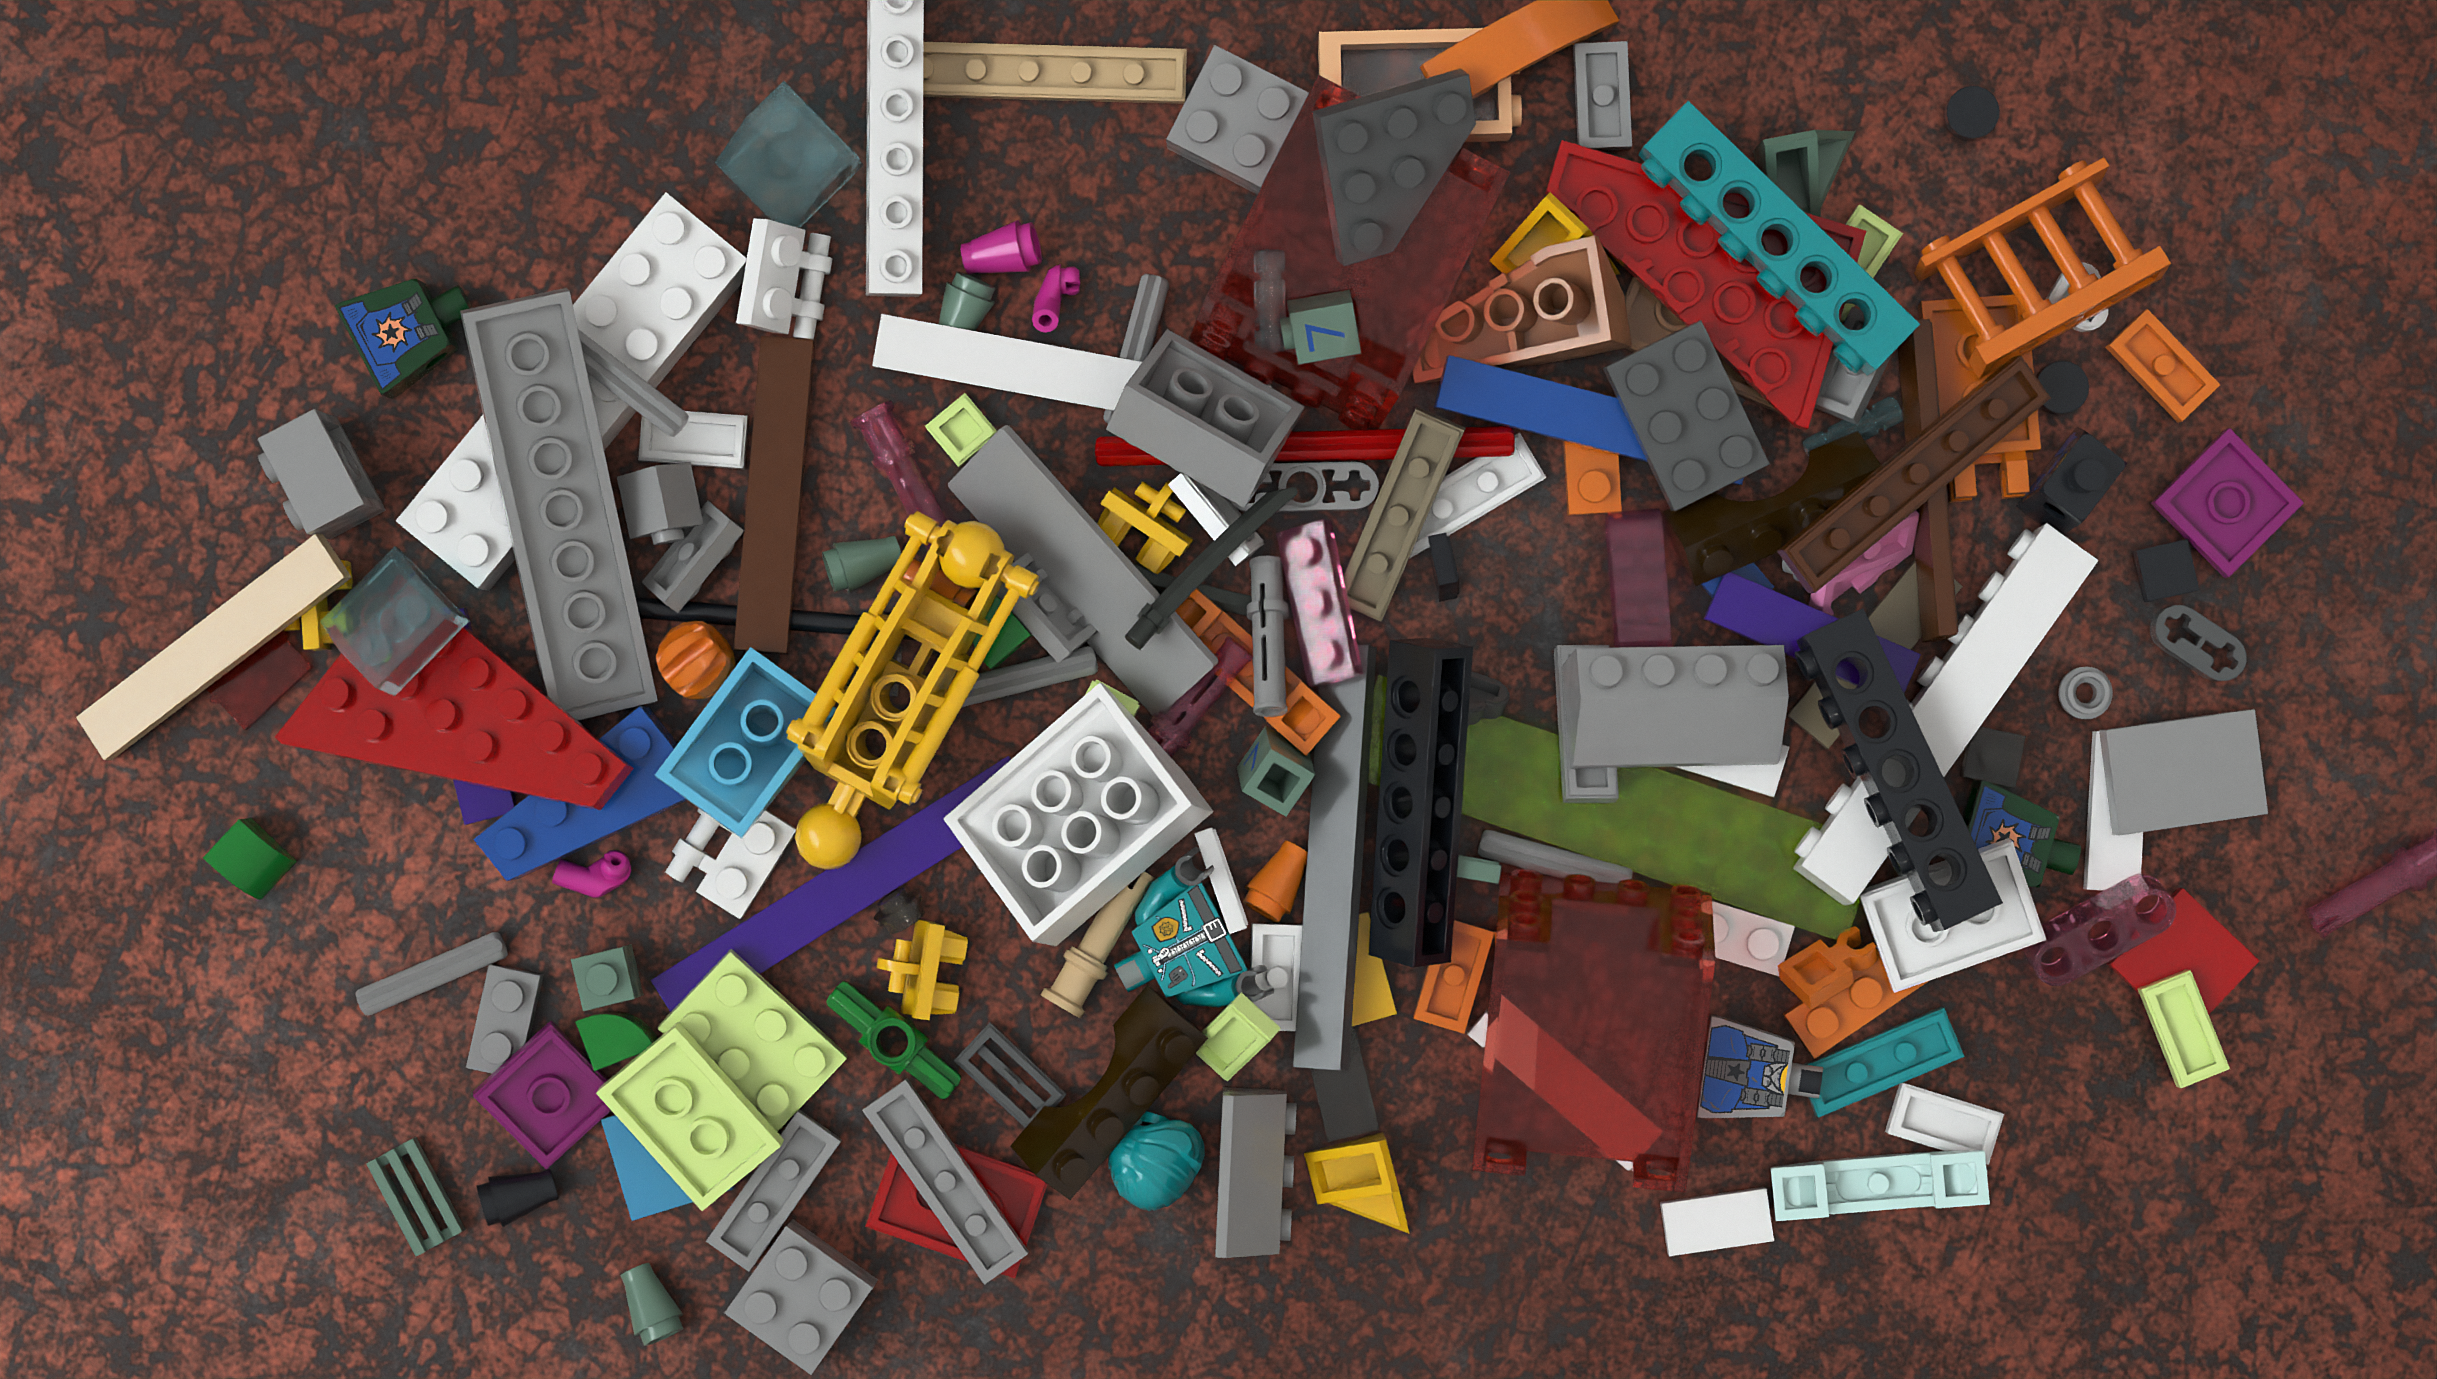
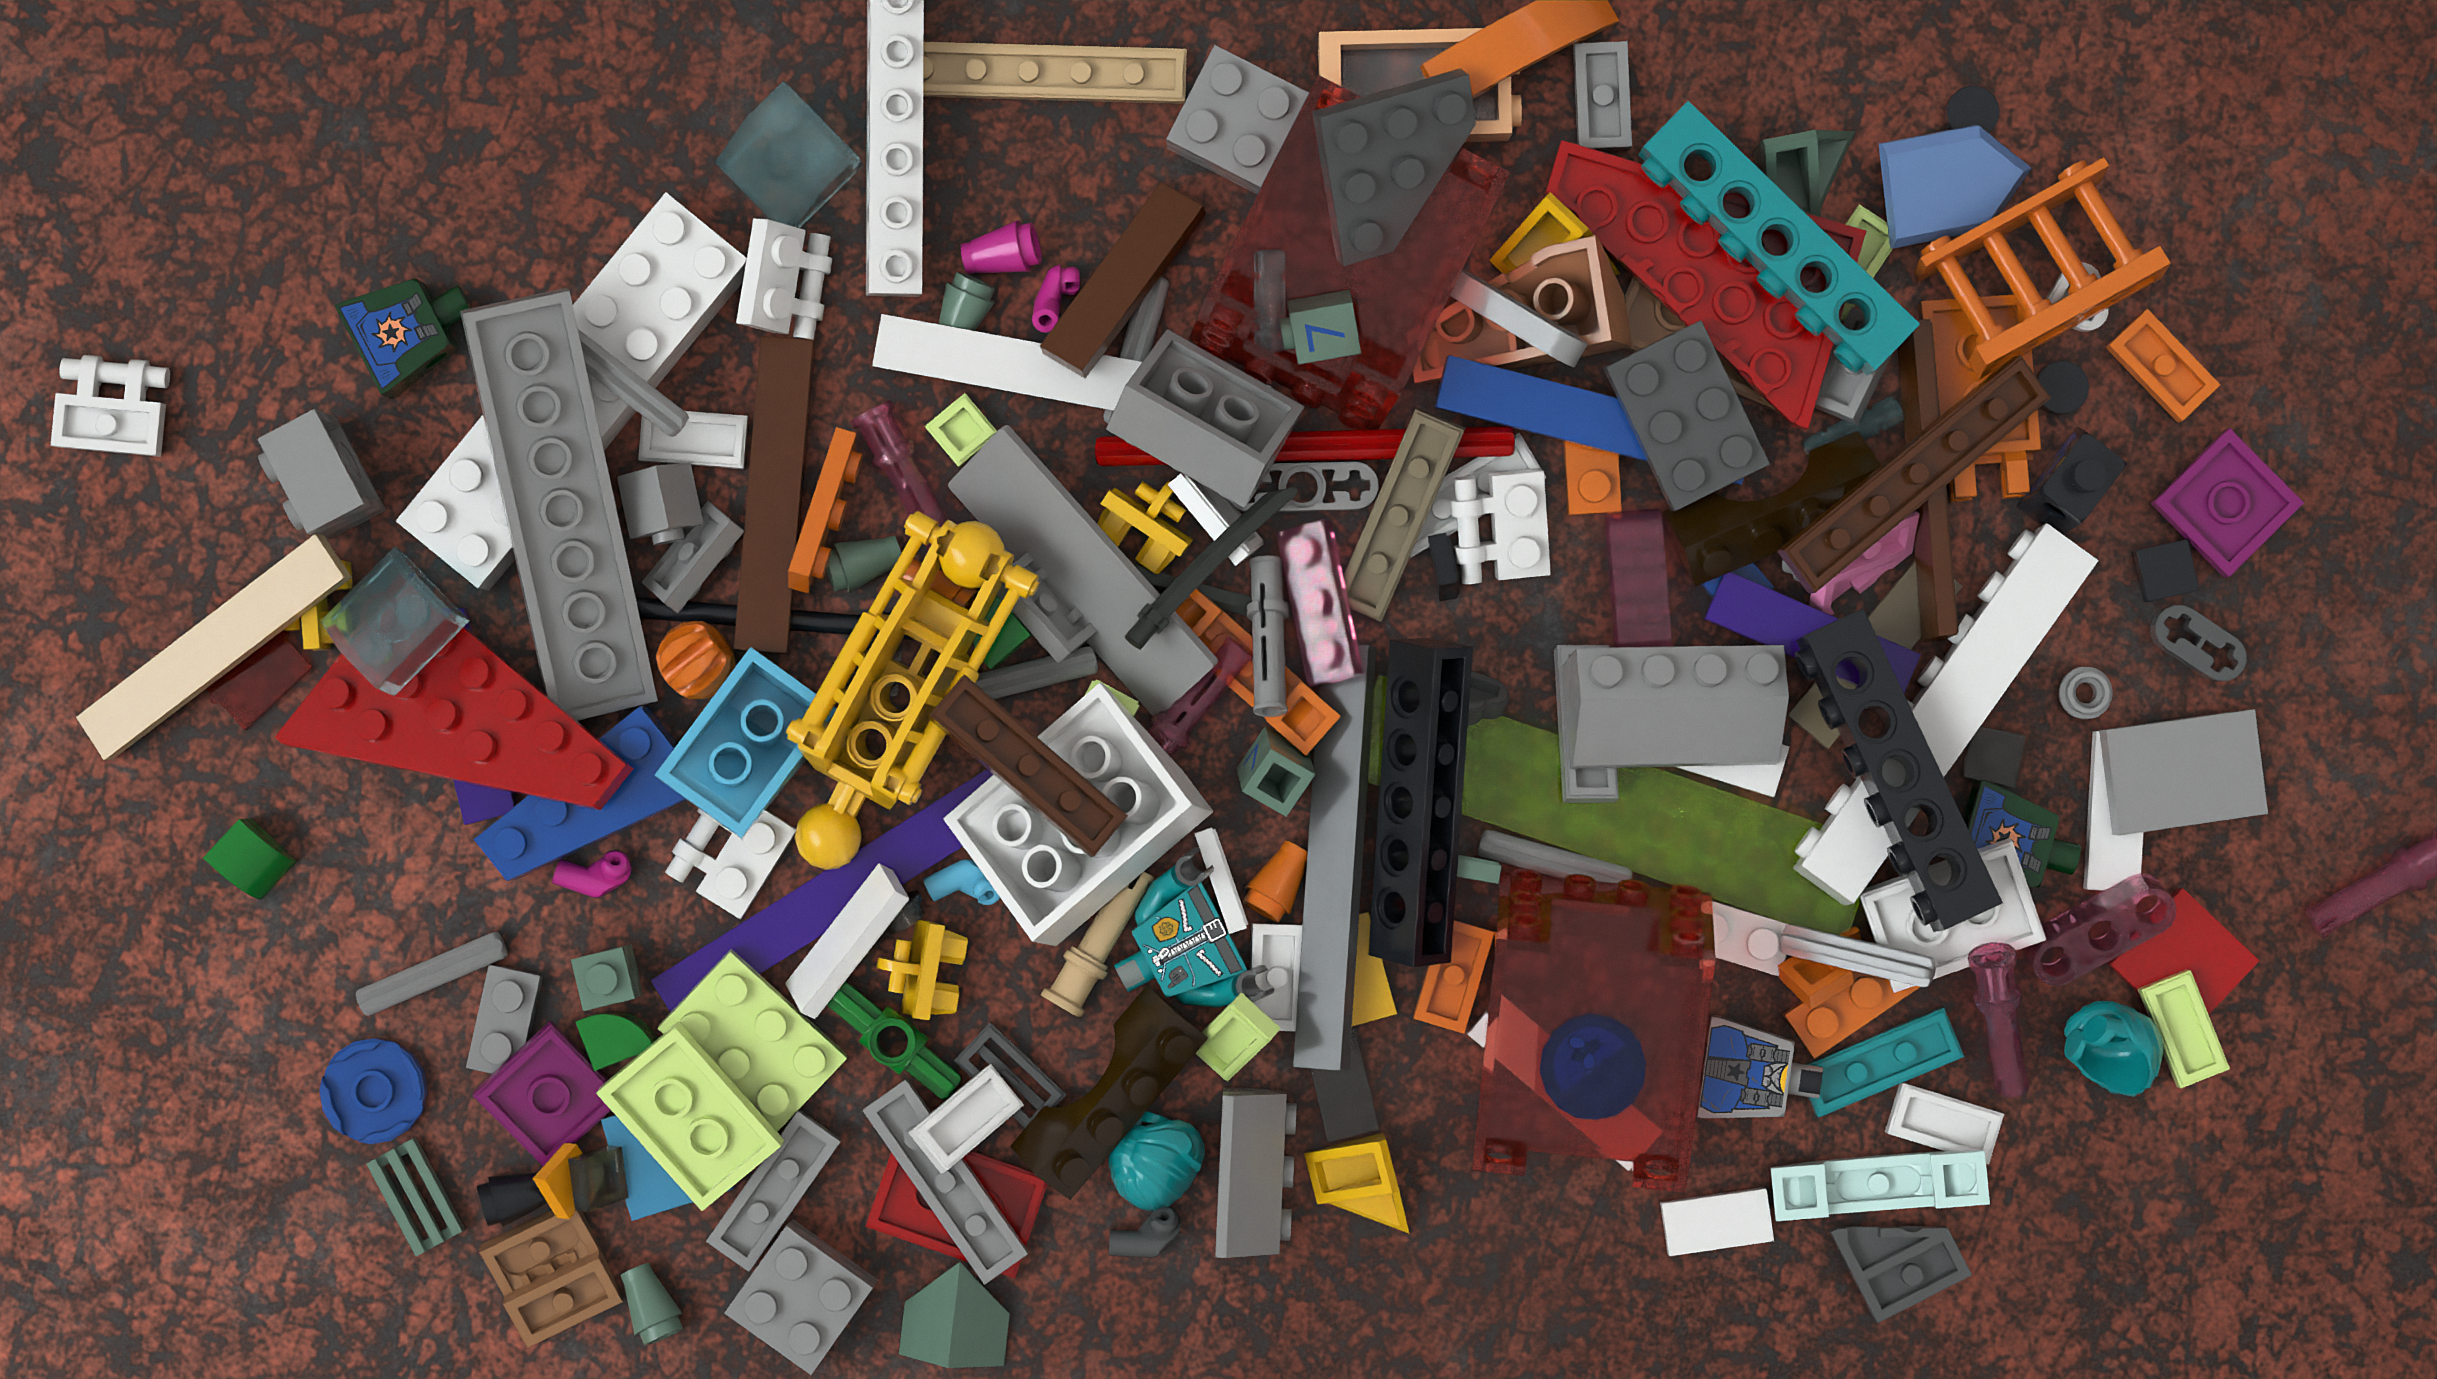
none -> white plate [50,355,170,457]
none -> blue tile [319,1037,428,1144]
none -> medium nougat slope [479,1208,623,1348]
none -> light orange tile [533,1143,601,1219]
none -> clear smoke plate [568,1145,629,1212]
none -> white tile [785,863,909,1019]
none -> orange plate [788,427,863,594]
none -> sand green slope [899,1262,1010,1368]
none -> white tile [908,1064,1024,1174]
none -> medium azure arm [923,859,1000,905]
none -> reddish brown tile [927,674,1128,858]
none -> reddish brown tile [1040,182,1206,379]
none -> dark grey arm [1109,1206,1181,1258]
none -> light grey beam [1447,269,1588,367]
none -> white plate [1451,468,1551,584]
none -> clear blue tile [1539,1013,1646,1120]
none -> light grey axle [1780,924,1936,988]
none -> dark grey wing [1828,1225,1972,1323]
none -> medium blue tile [1878,125,2032,248]
none -> clear pink pin [1968,942,2029,1098]
none -> teal hair [2064,1001,2163,1097]

